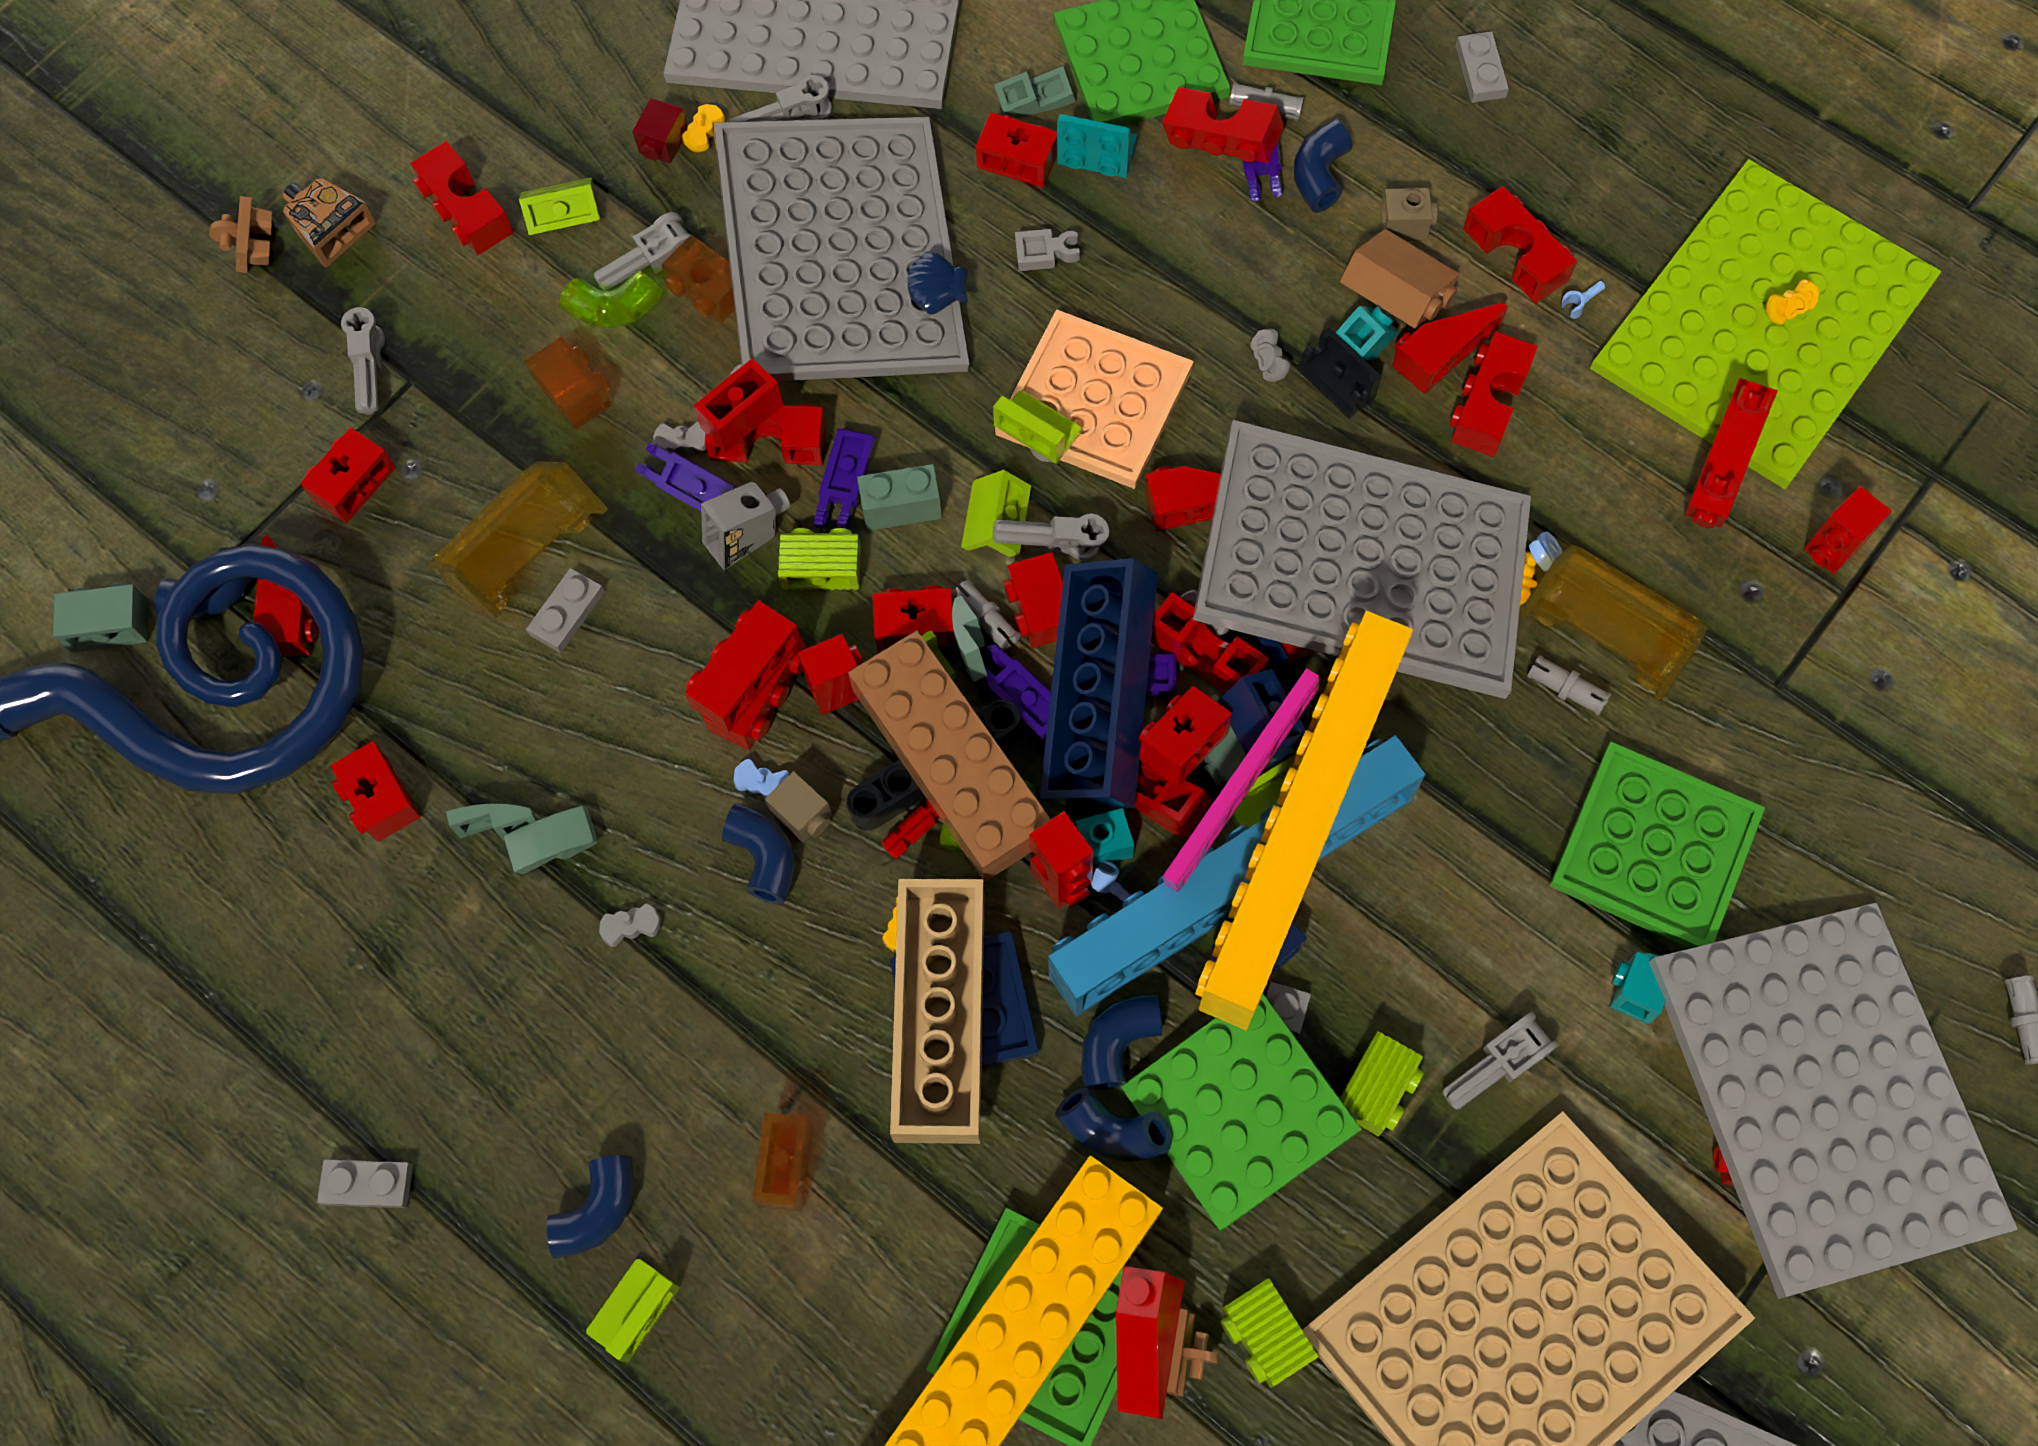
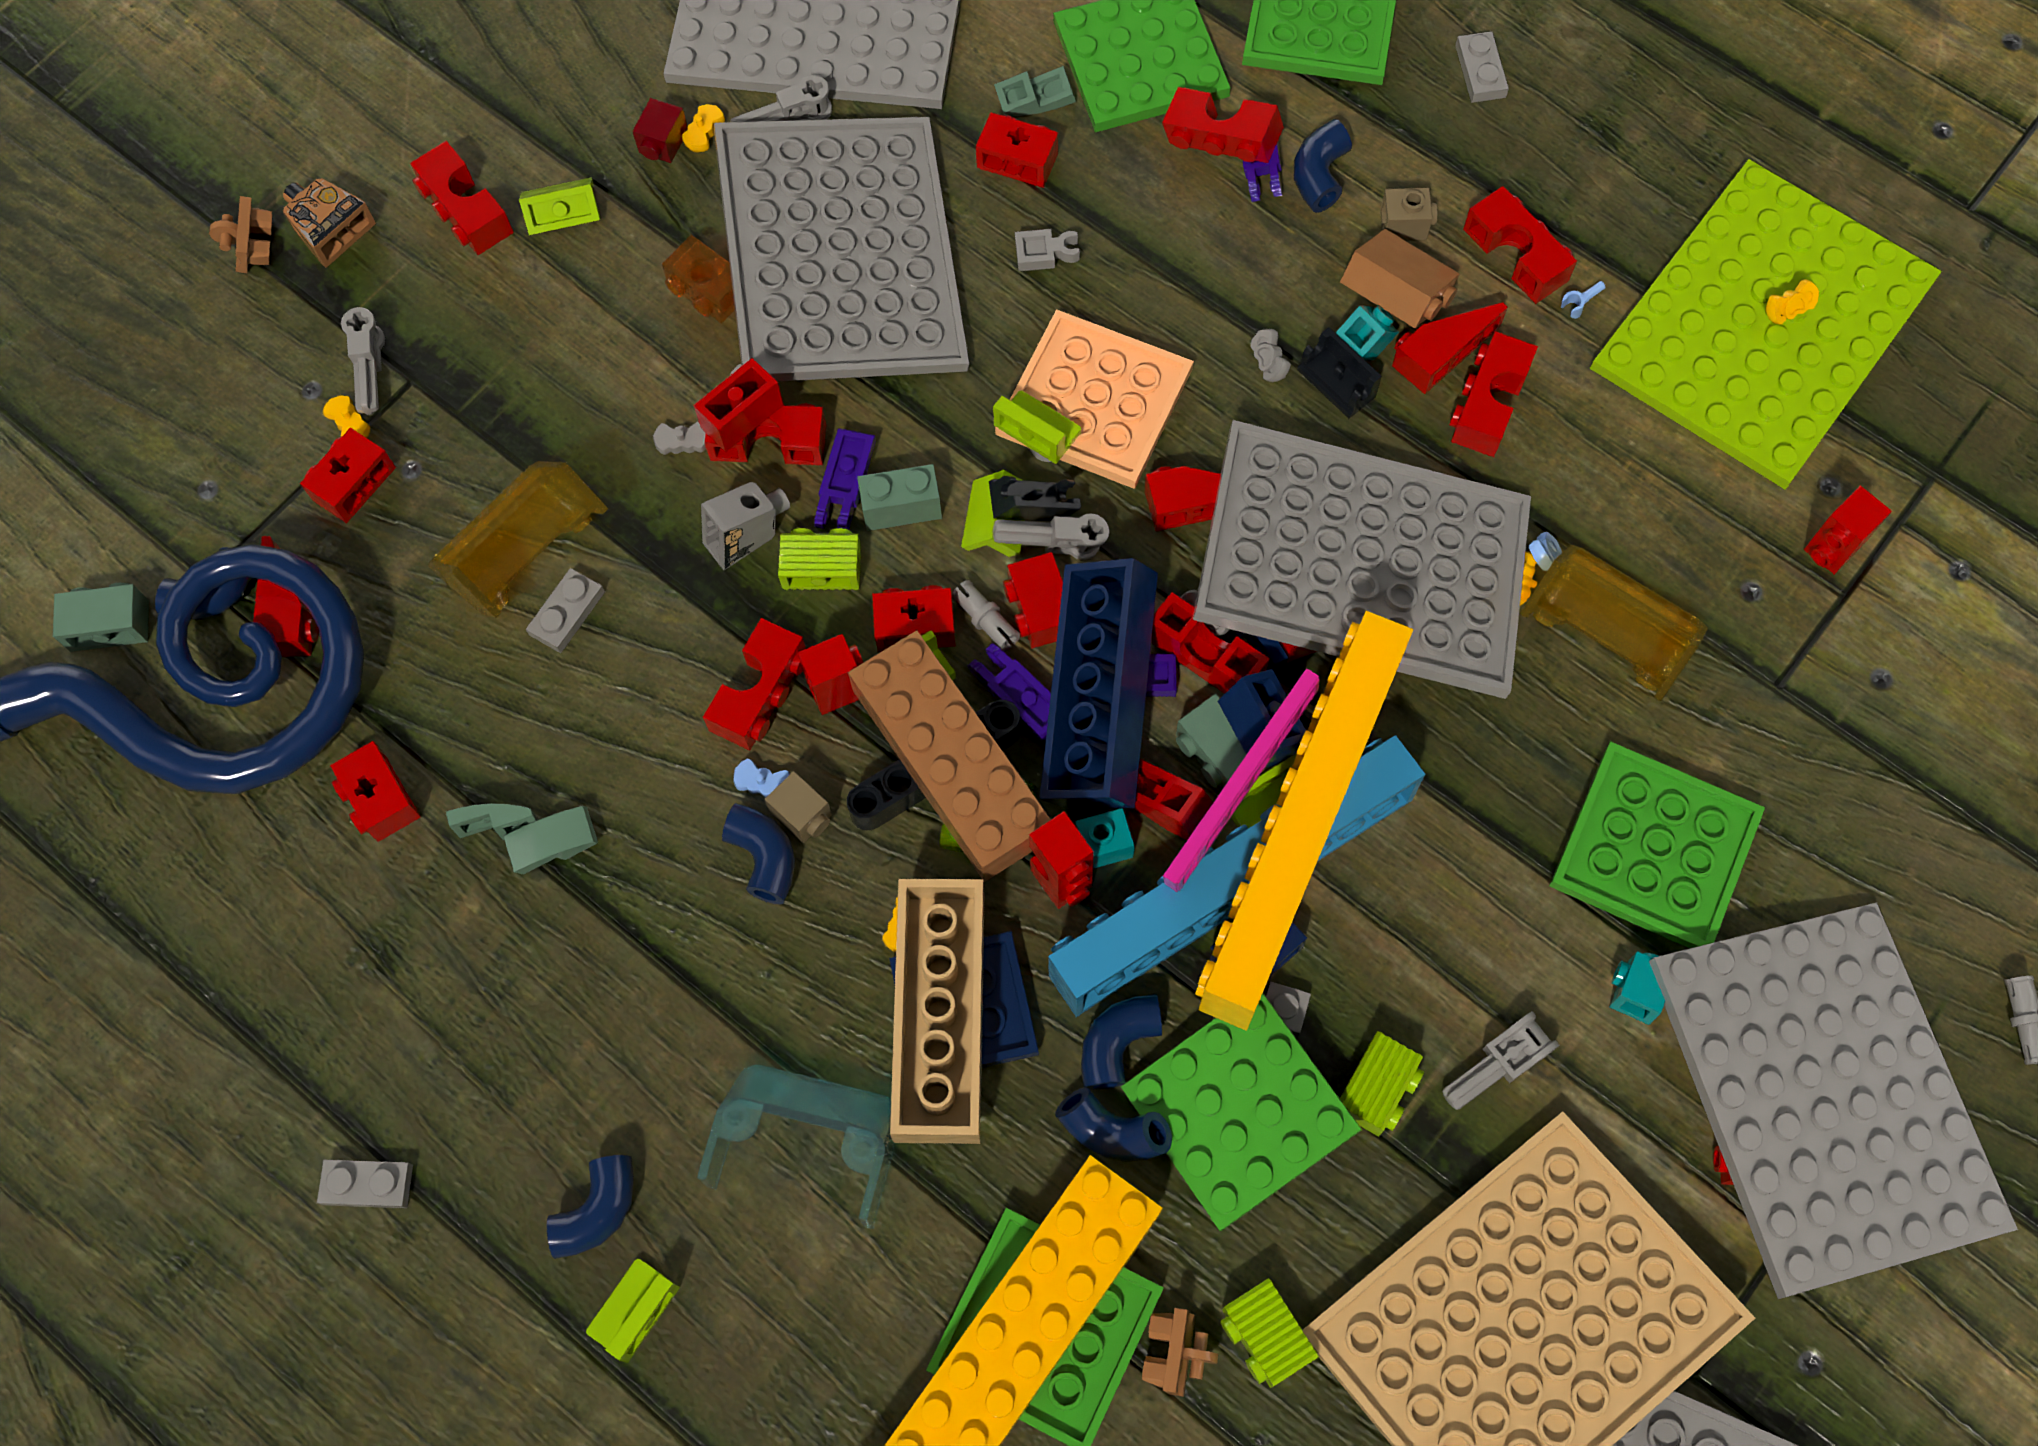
clear orange brick [525,336,612,430] -> none
clear neon green cylinder [559,270,663,328] -> none
light grey connector [594,212,698,291] -> none
light grey piece [599,904,661,947] -> none
dark purple hinge [635,442,738,511] -> none
red brick [685,600,802,733] -> none
clear orange brick [752,1113,813,1212] -> none
red axle [882,800,940,858] -> none
dark blue animal [907,251,968,314] -> none
sand green slope [952,595,987,682] -> none
teal bracket [1057,114,1137,178] -> none
light blue hand [1091,861,1131,902] -> none
red slope [1116,1266,1185,1419] -> none
red brick [1139,686,1232,788] -> none
light grey pin [1229,82,1304,121] -> none
light grey pin [1527,655,1612,716] -> none
red brick [1684,378,1778,528] -> none
none -> yellow piece [323,395,371,438]
none -> clear light blue windscreen [697,1065,895,1229]
none -> black hinge [989,476,1081,521]

